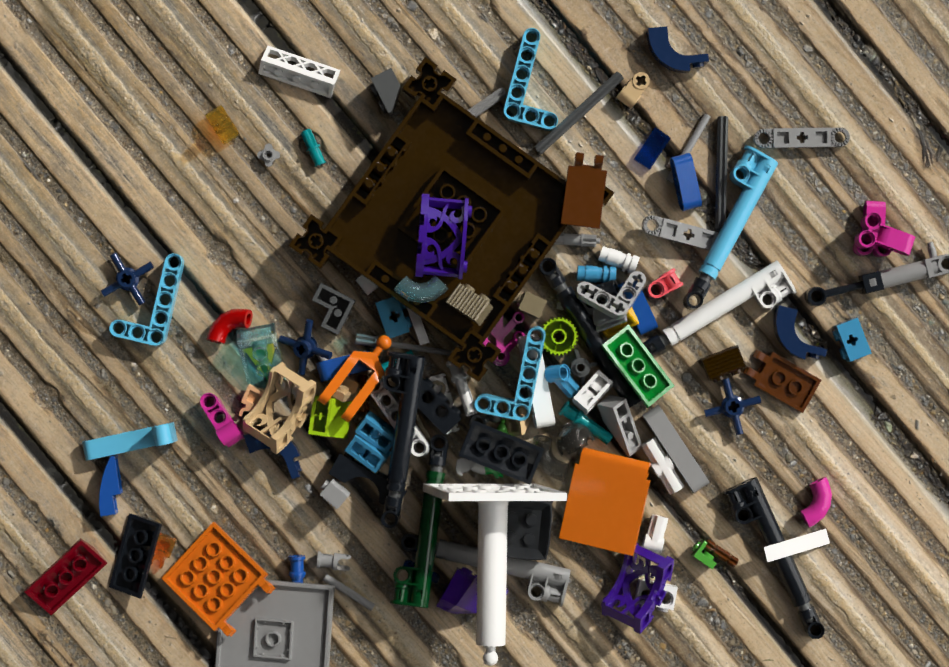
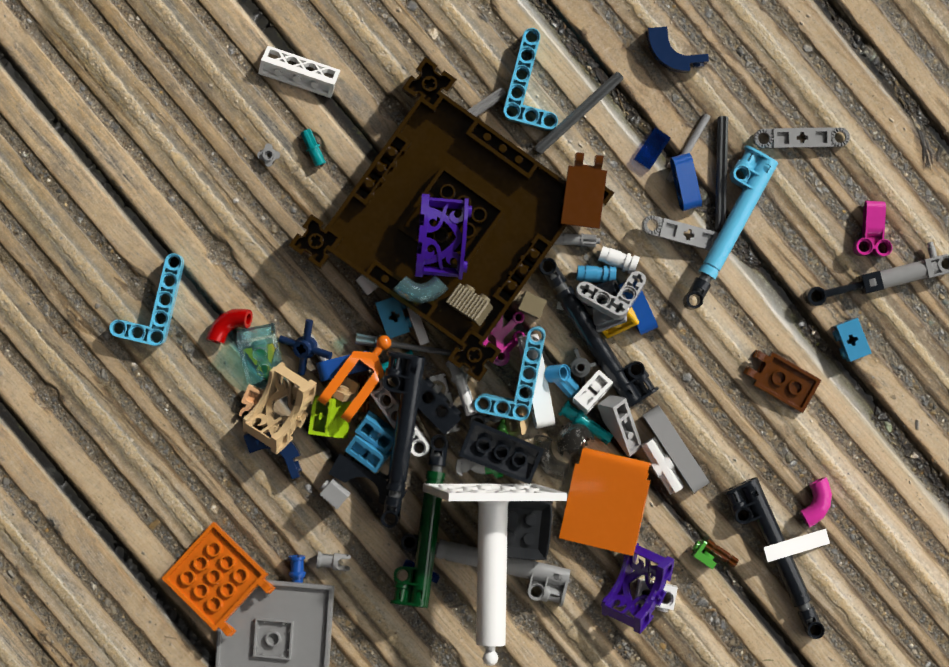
dark red slope [24,538,107,615] -> none
medium azure beam [82,422,178,461] -> none
blue slope [99,455,123,517] -> none
dark blue bar [101,253,154,306] -> none
black slope [109,513,162,599] -> none
clear orange plate [151,533,177,569] -> none
dark pink piece [200,393,244,448] -> none
clear yellow beam [205,105,240,145] -> none
dark grey brick [312,283,356,335] -> none
light grey bar [323,574,375,611] -> none
dark grey slope [369,68,401,117] -> none
dark purple brick [436,566,509,614] -> none
lime brick [539,317,578,356] -> none
green slope [601,324,675,408] -> none
tan piece [616,72,650,109] -> none
white piece [642,514,668,555] -> none
white piece [643,260,797,356] -> none
coral piece [646,268,684,299] -> none
dark brown brick [700,345,746,382] -> none
dark blue bar [704,378,761,435] -> none
dark blue arch [773,305,827,359] -> none
dark pink piece [854,212,916,256] -> none

